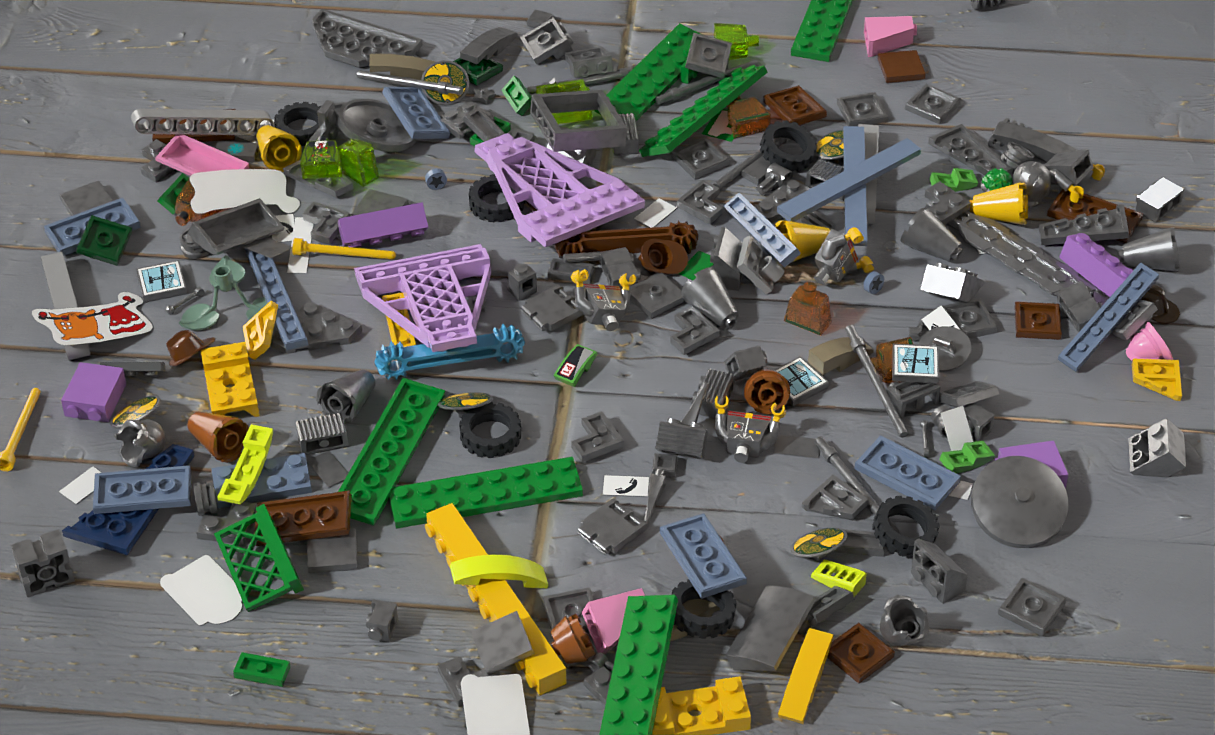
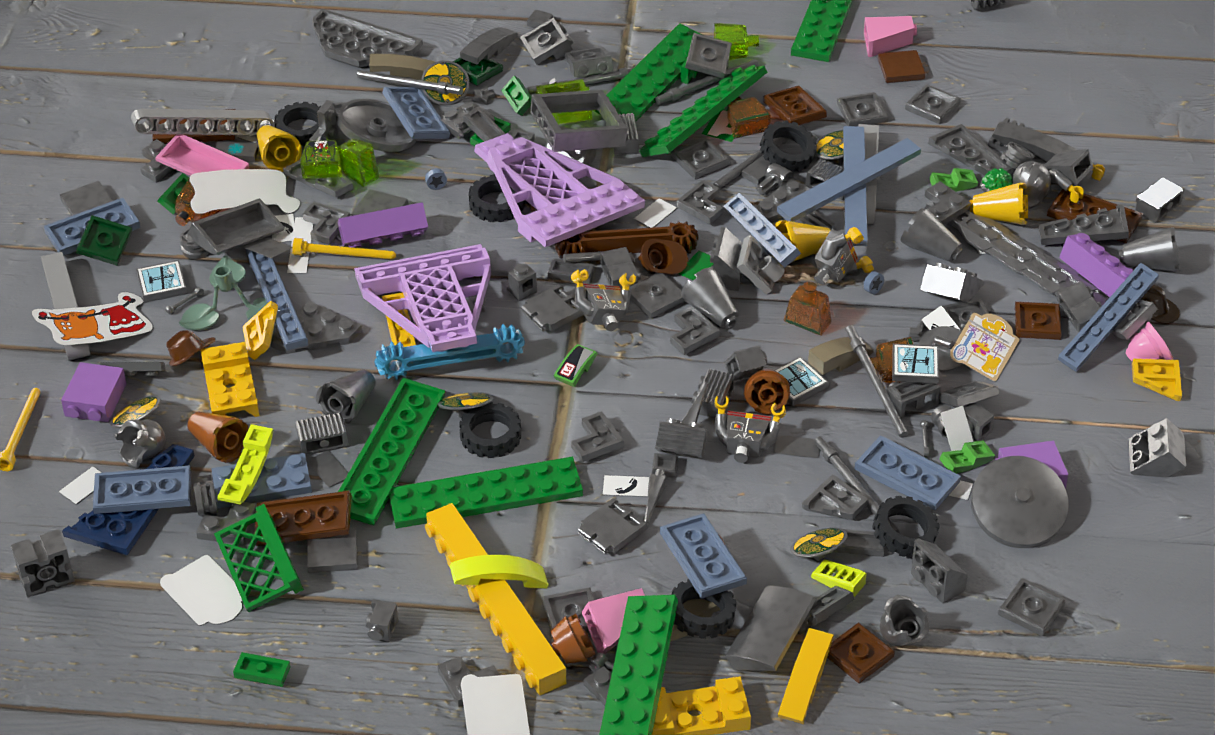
flat silver tile [471,611,534,675] -> none
none -> sticker [950,313,1019,381]

